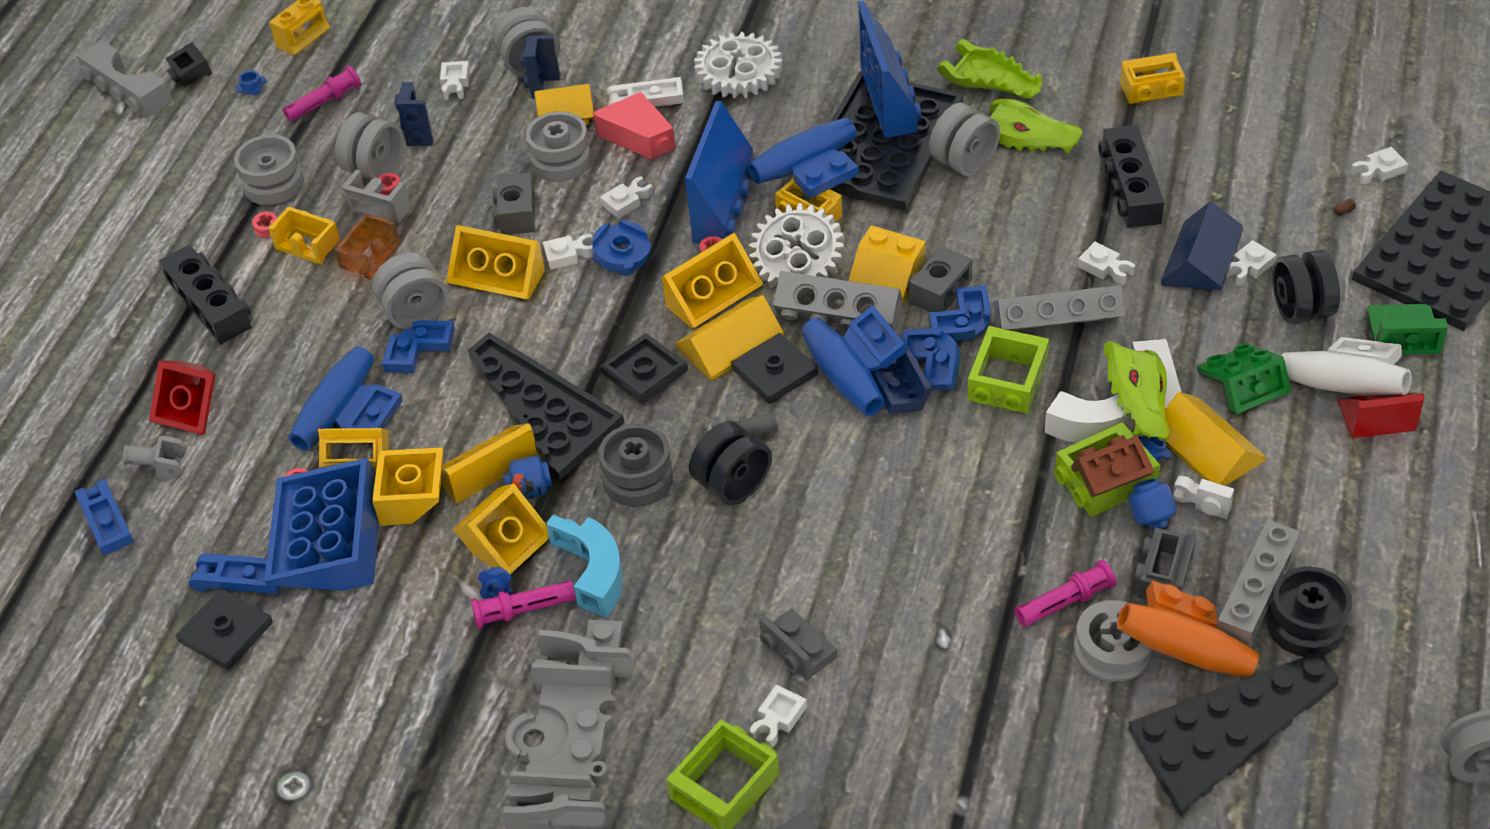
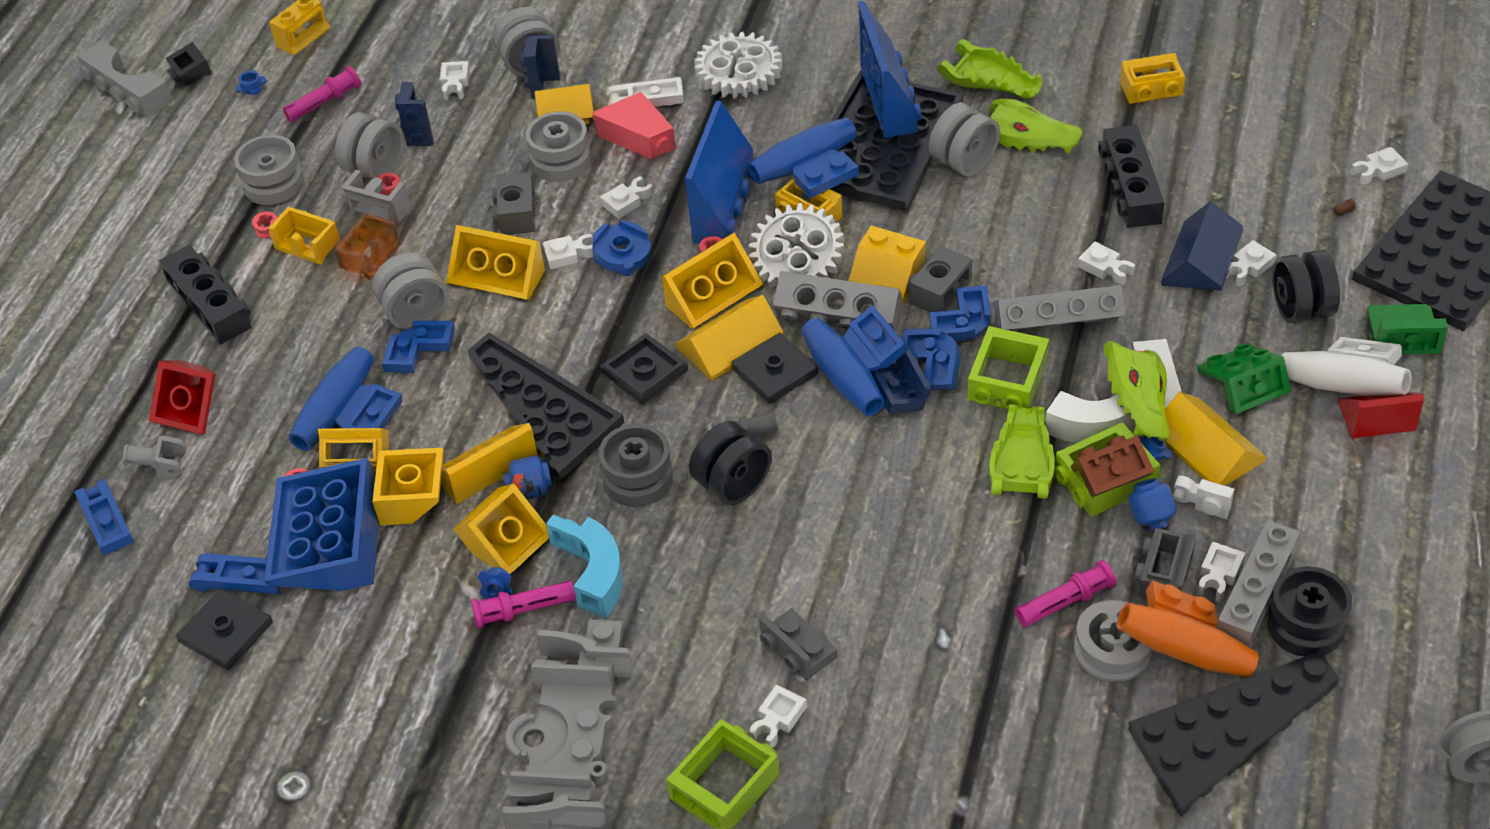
none -> lime animal [989,404,1055,499]
none -> white plate [1198,542,1245,602]

